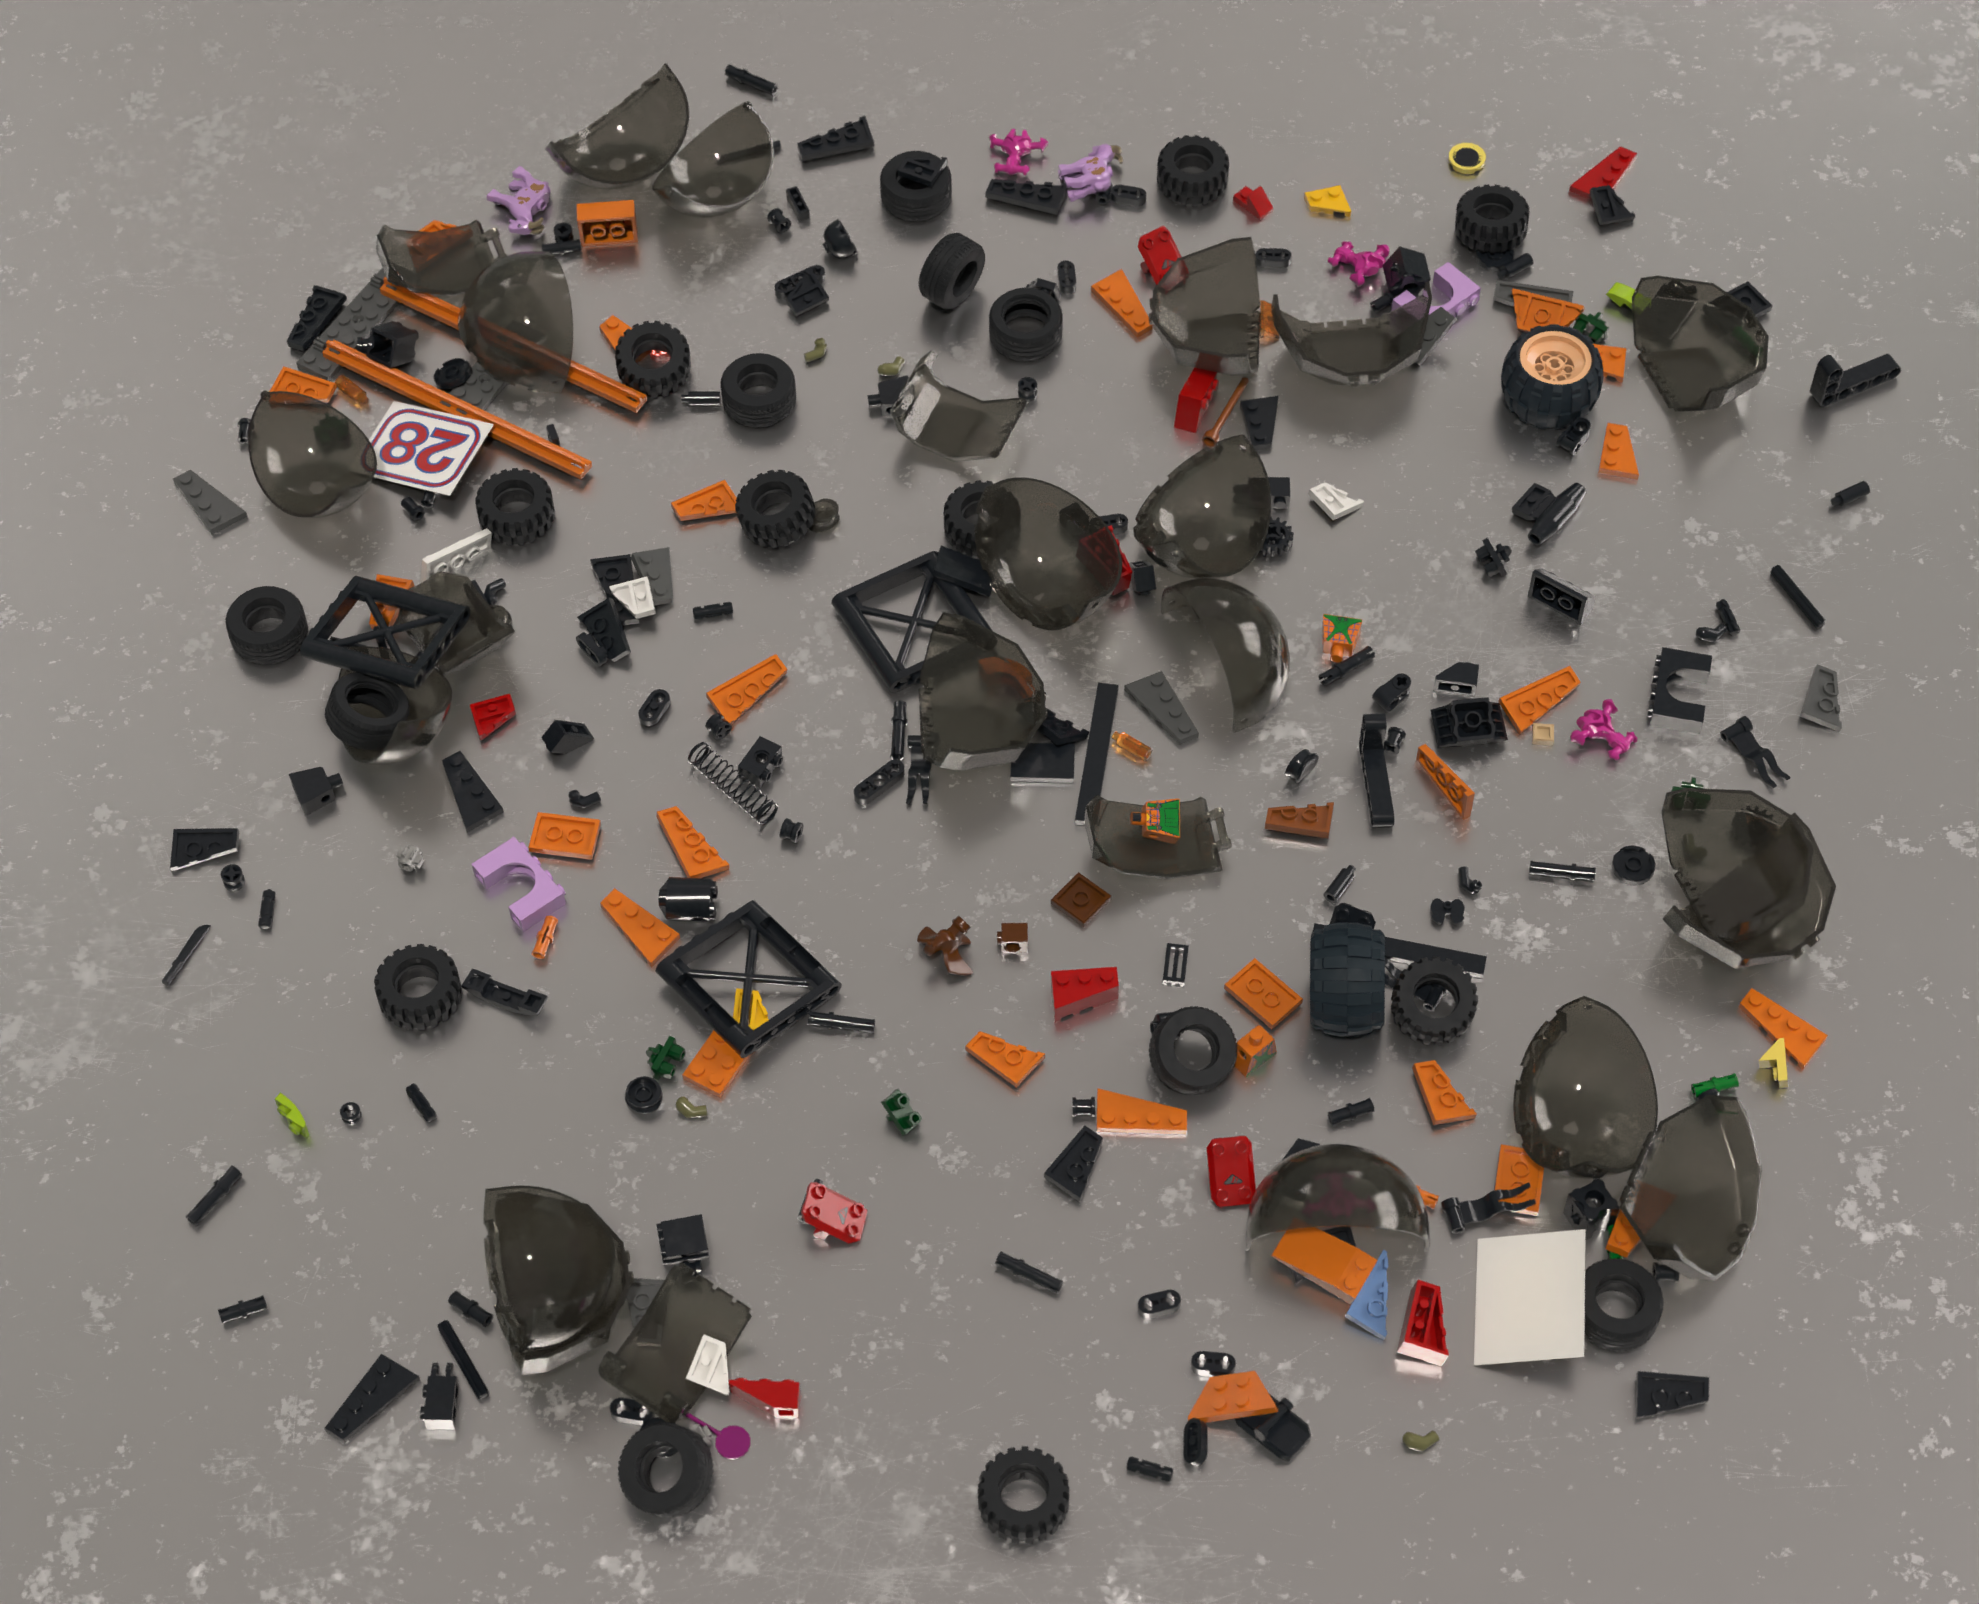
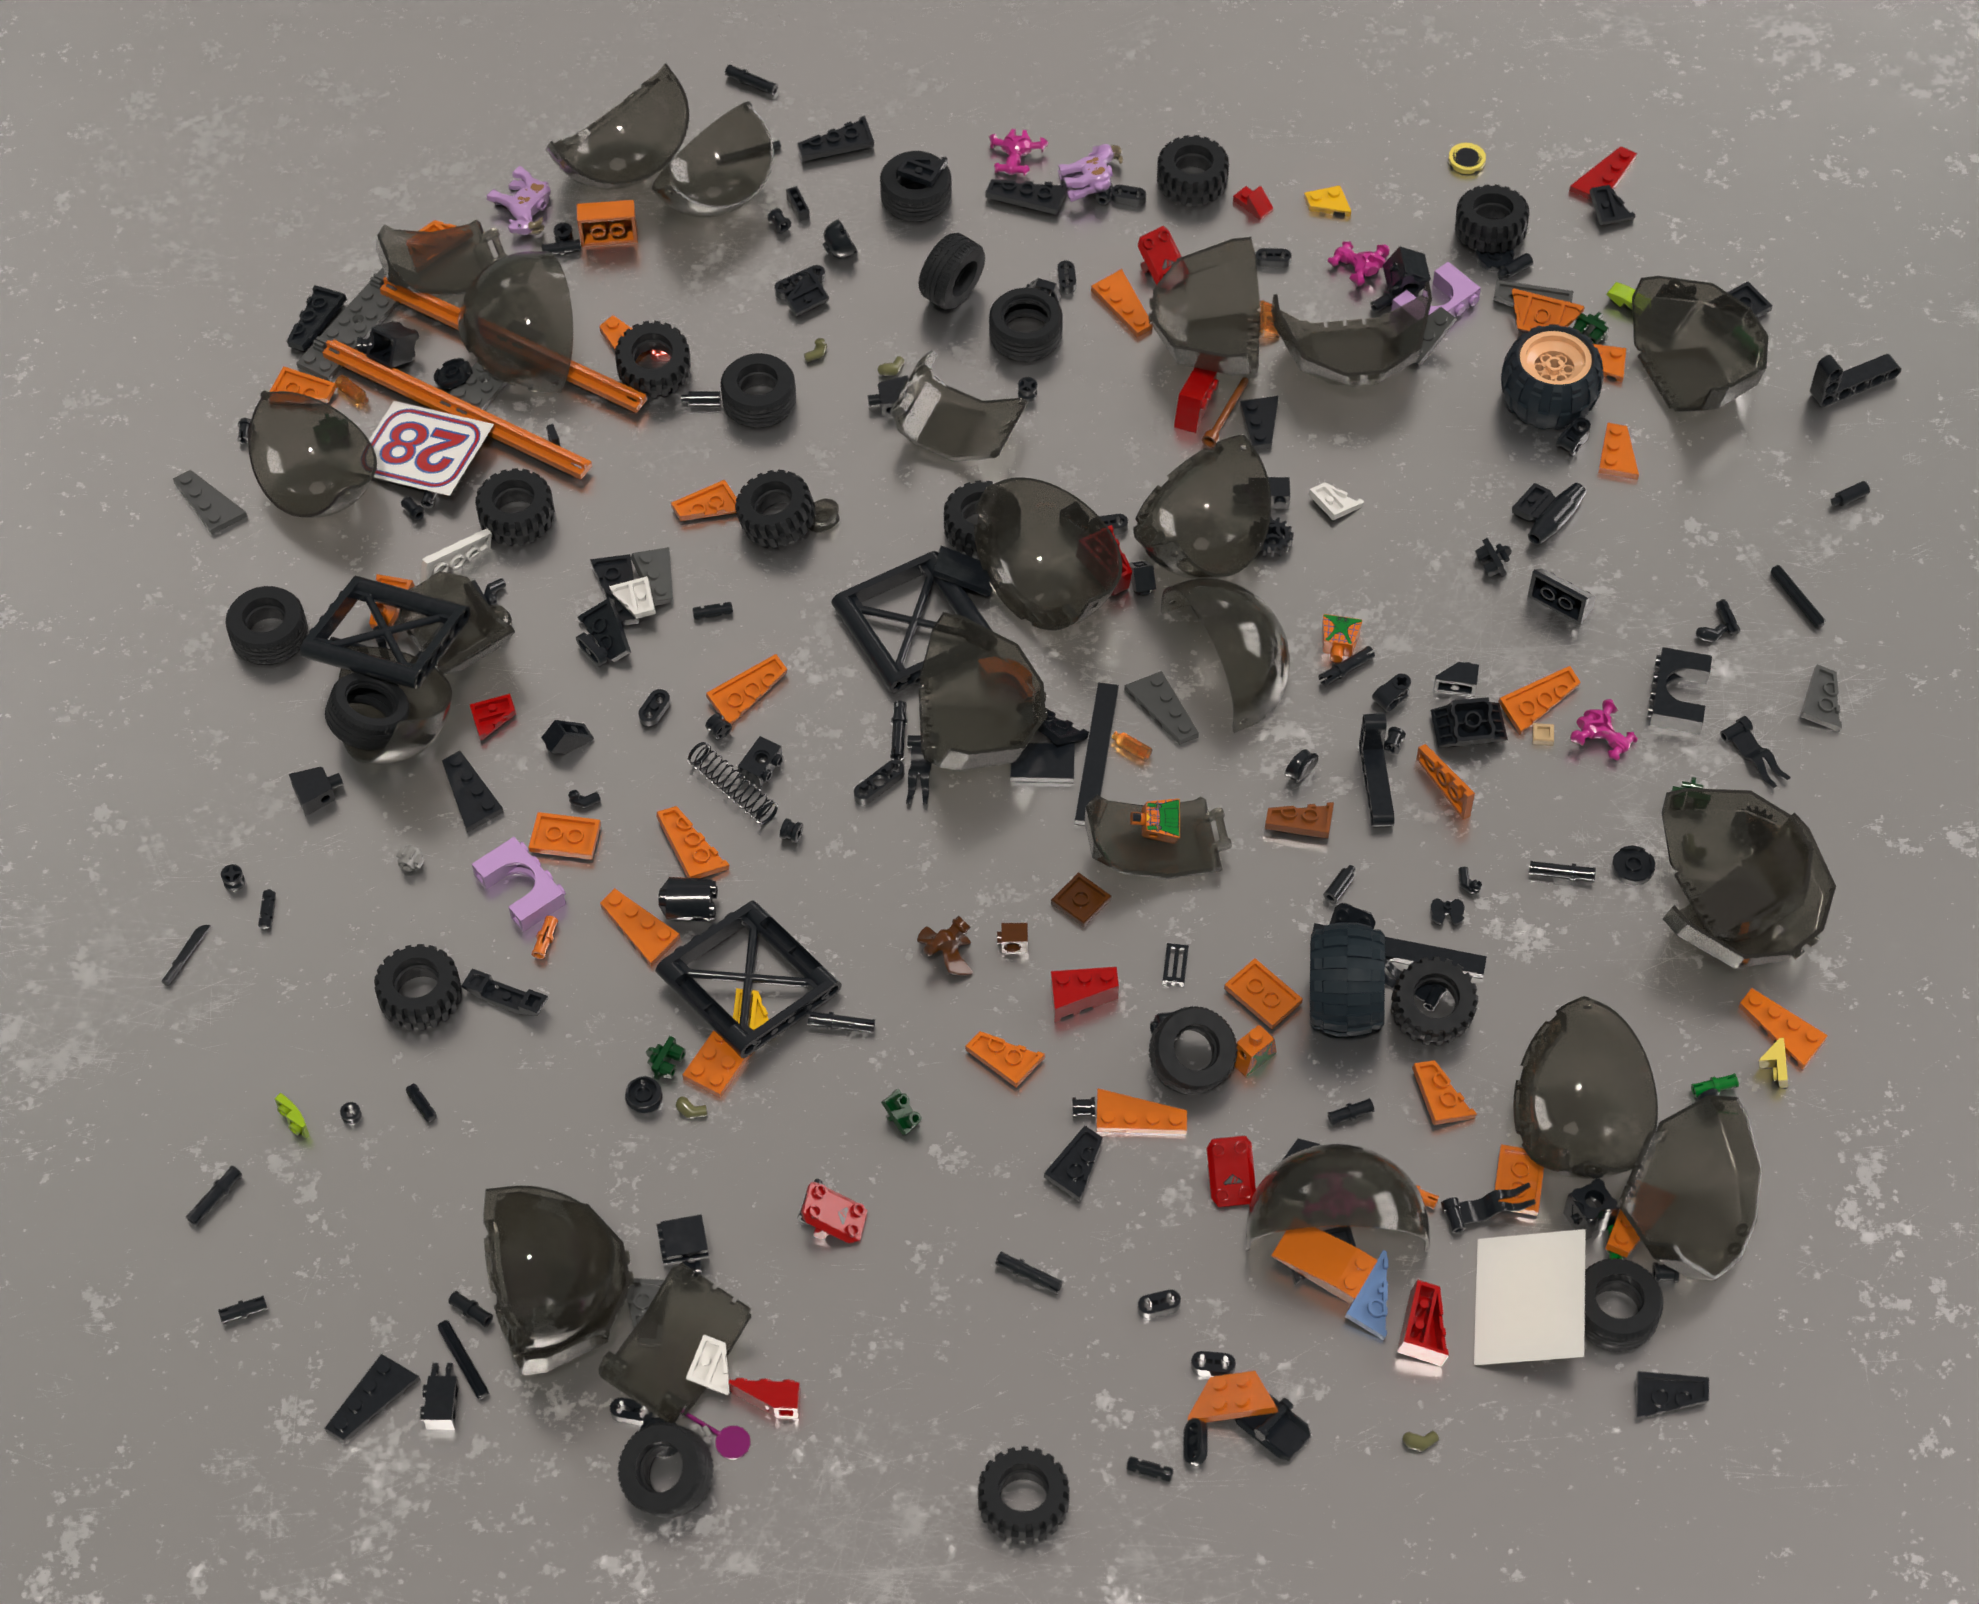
black wing [170,828,239,871] -> none

